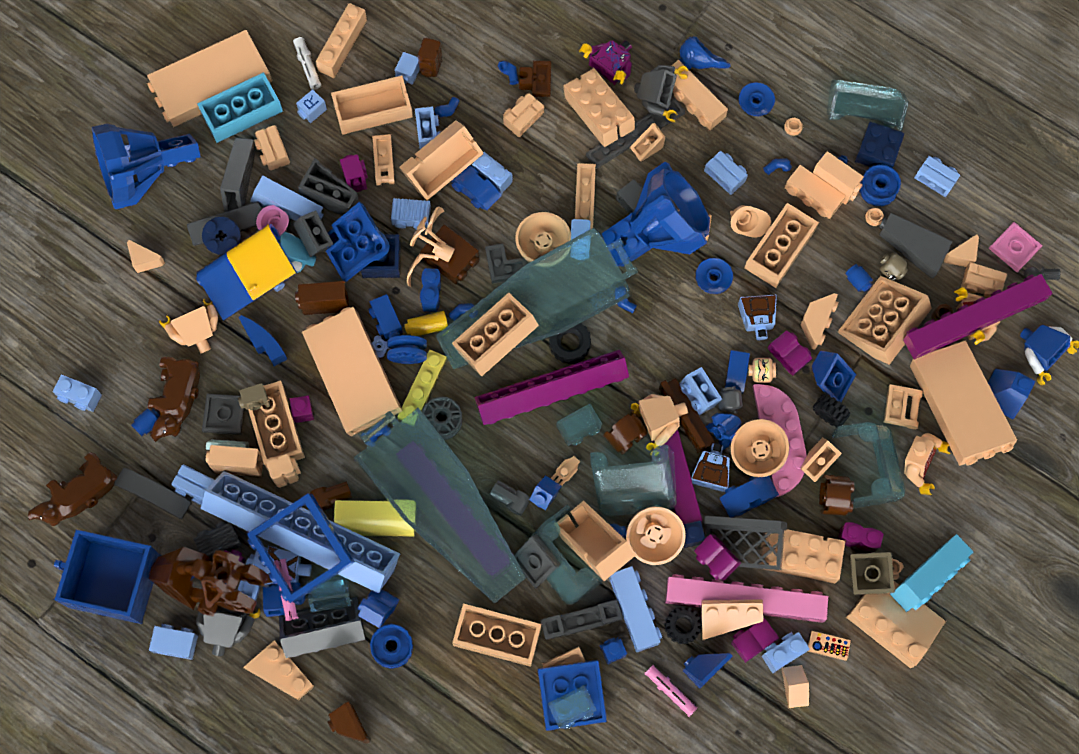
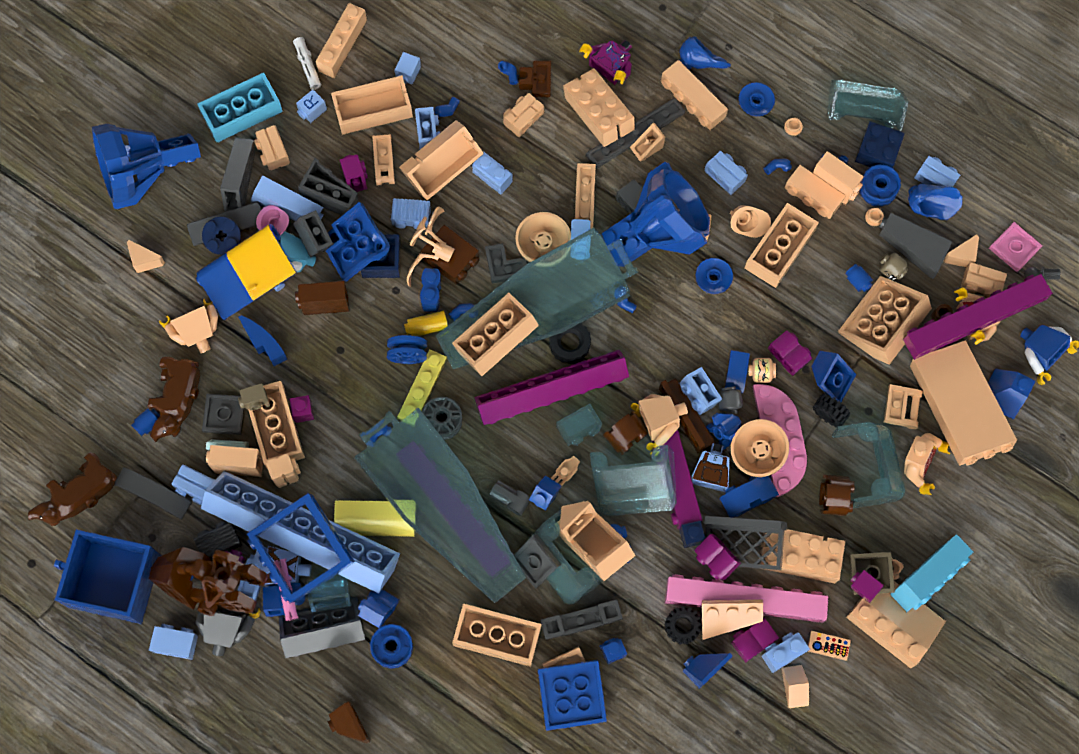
light blue brick [52,374,102,412] -> none
light nougat brick [147,30,272,127] -> none
light nougat wing [243,640,314,700] -> none
light nougat brick [302,307,403,436] -> none
reddish brown piece [310,481,352,511] -> none
blue brick [368,294,403,340] -> none
light blue plate [372,336,389,358] -> none
reddish brown brick [418,37,442,77] -> none
blue brick [451,166,502,210] -> none
clear light blue piece [548,685,597,729] -> none
light blue brick [609,566,662,653] -> none
light nougat piece [626,506,685,565] -> none
dark grey torso [634,65,688,122] -> none
bright pink pin [645,665,698,717] -> none
torso [738,295,776,340] -> none
light nougat slope [800,437,842,482] -> none
light nougat slope [801,293,839,350] -> none
magenta brick [838,522,884,552] -> none
none -> light nougat slope [560,501,597,542]
none -> magenta brick [850,570,884,603]
none -> blue hair [908,183,963,220]

